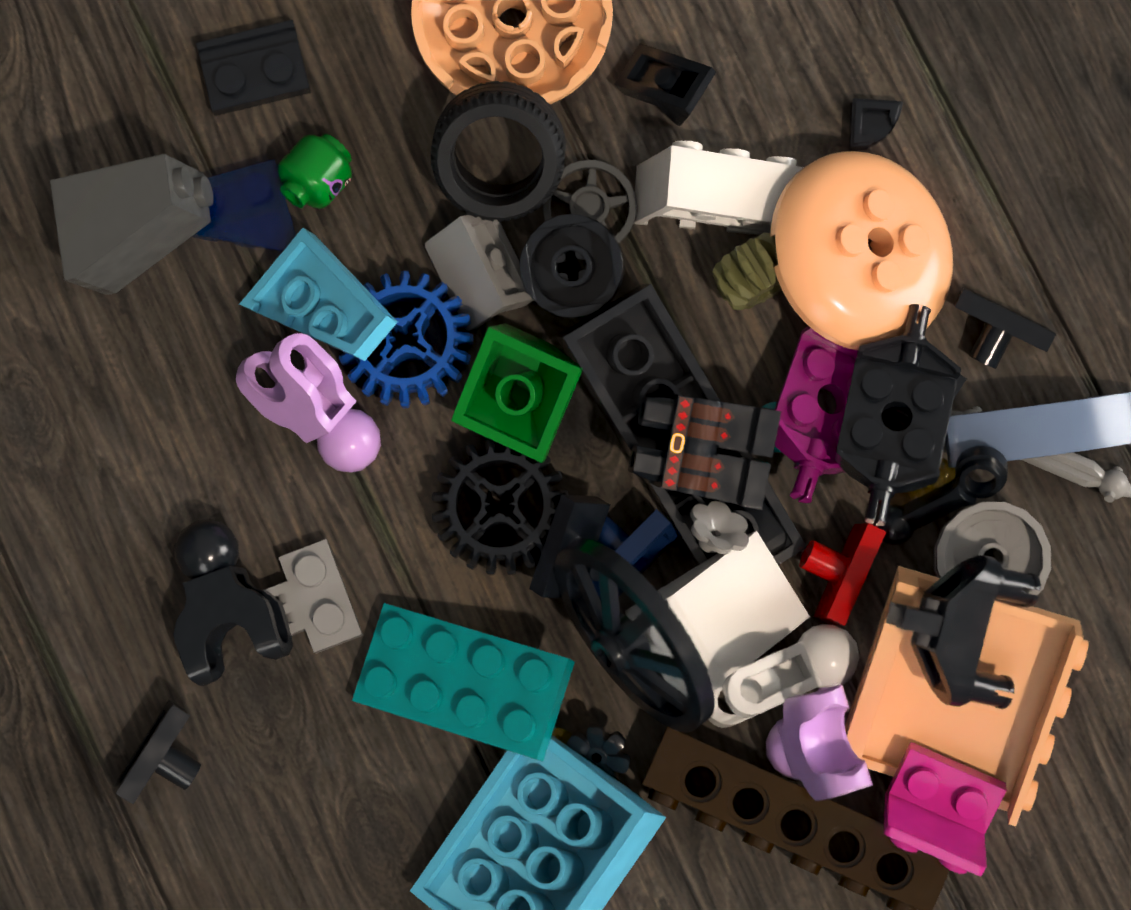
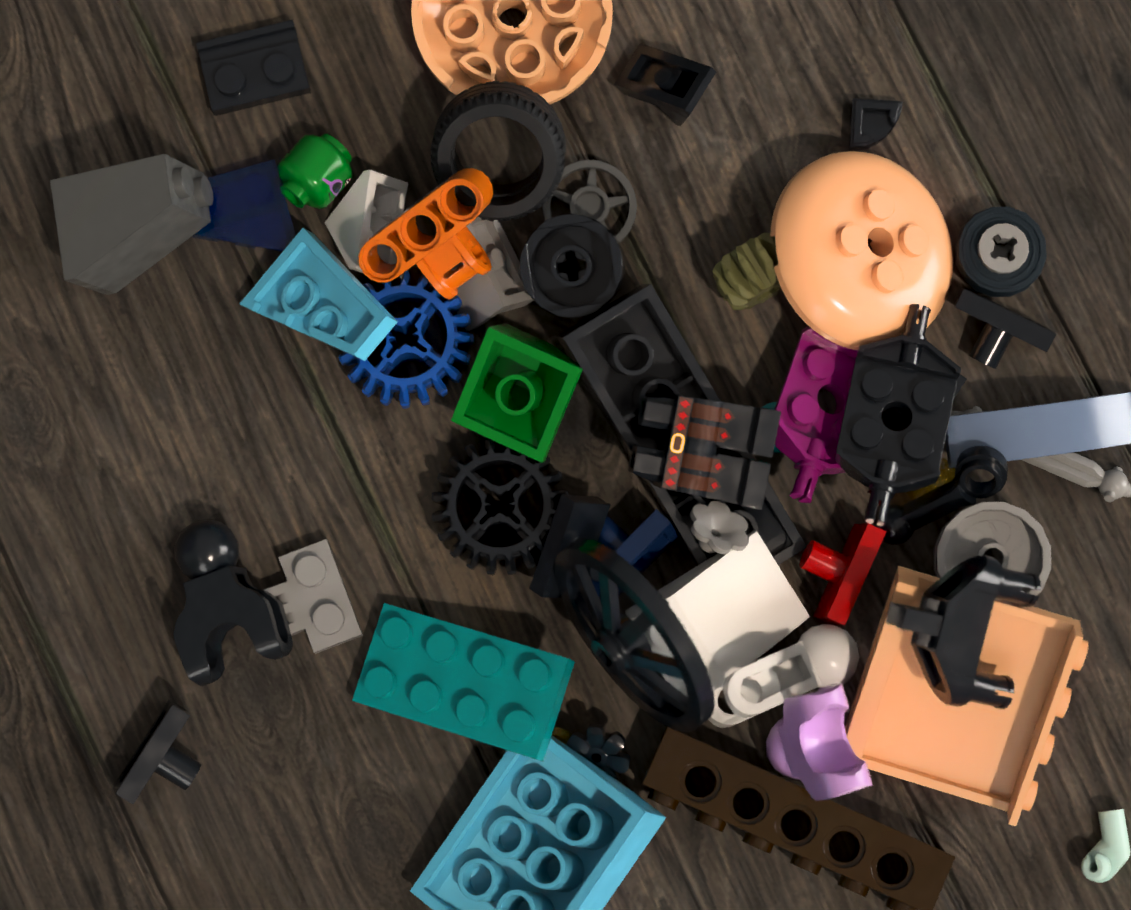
lavender piece [236,333,381,473] -> none
white wedge [634,141,804,235] -> none
dark pink bracket [884,742,1007,876] -> none
none -> white slope [325,170,408,273]
none -> orange beam [359,168,493,300]
none -> black wheel [955,207,1047,297]
none -> light aqua arm [1081,809,1131,883]

